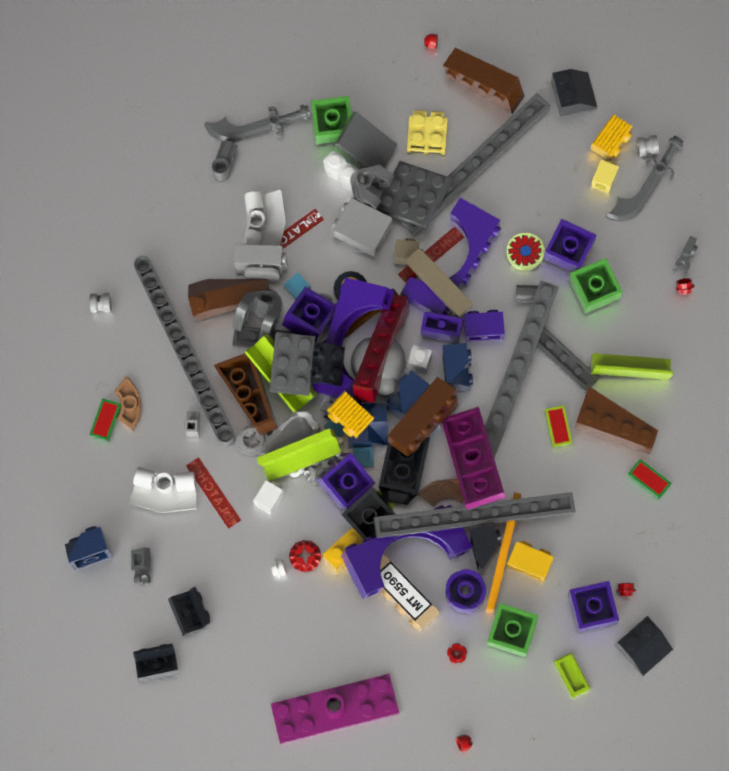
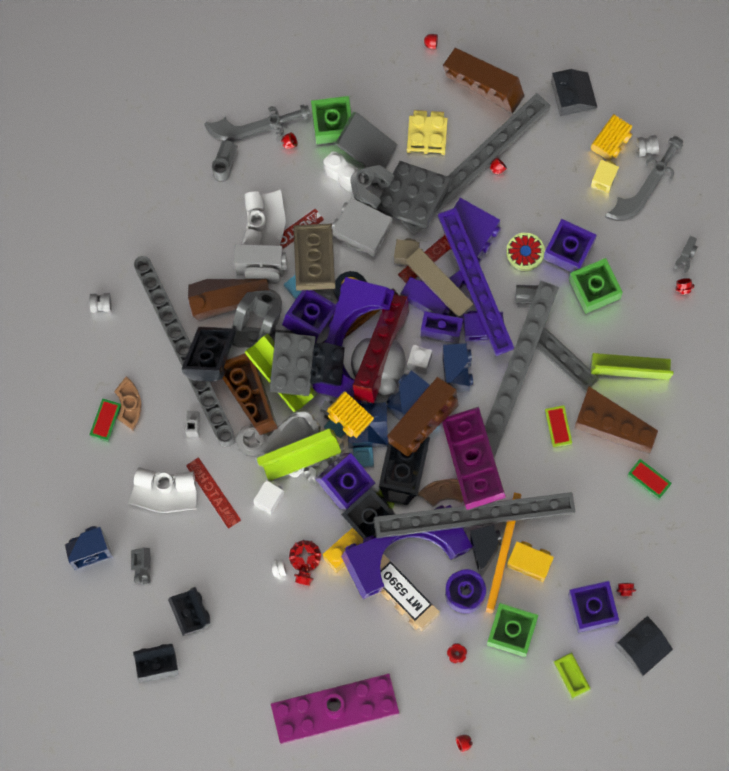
none -> black slope [181,327,236,381]
none -> red hinge [281,132,298,149]
none -> dark tan tile [293,223,335,291]
none -> red plate [294,571,314,586]
none -> dark purple plate [438,208,514,356]
none -> red hinge [490,157,507,174]

